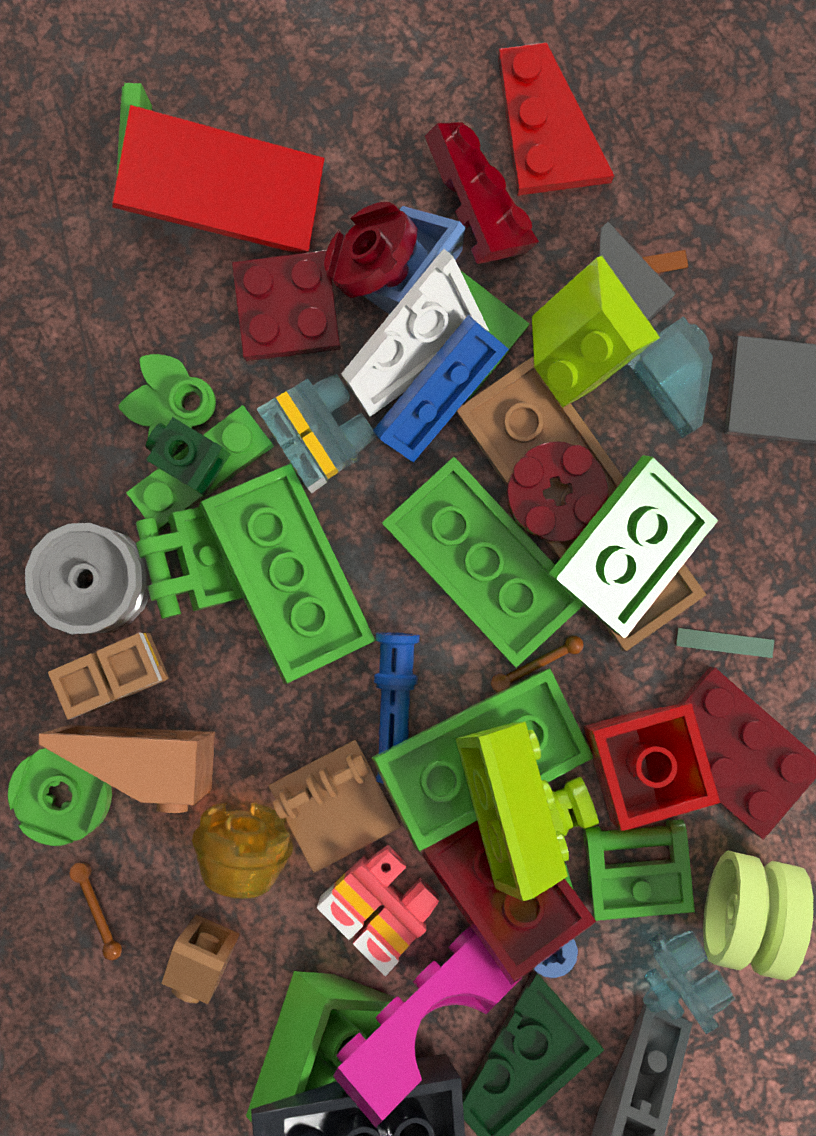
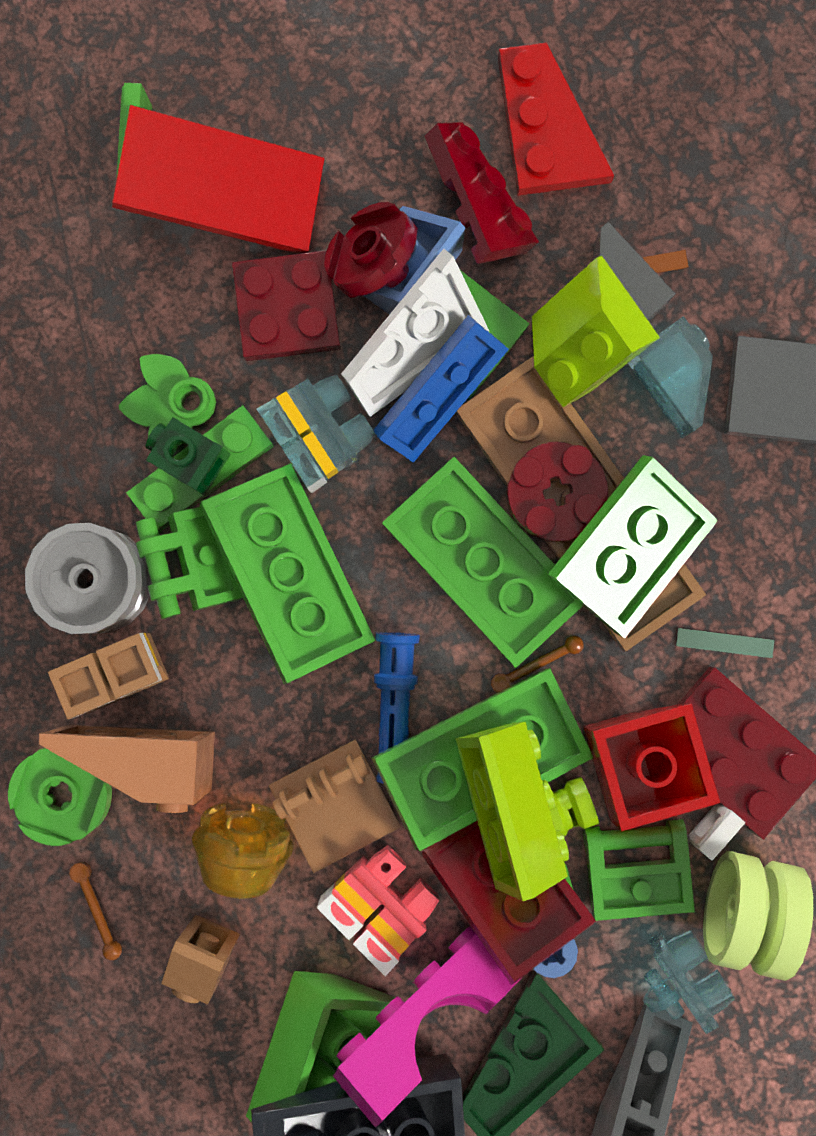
none -> white tile [687,803,745,861]

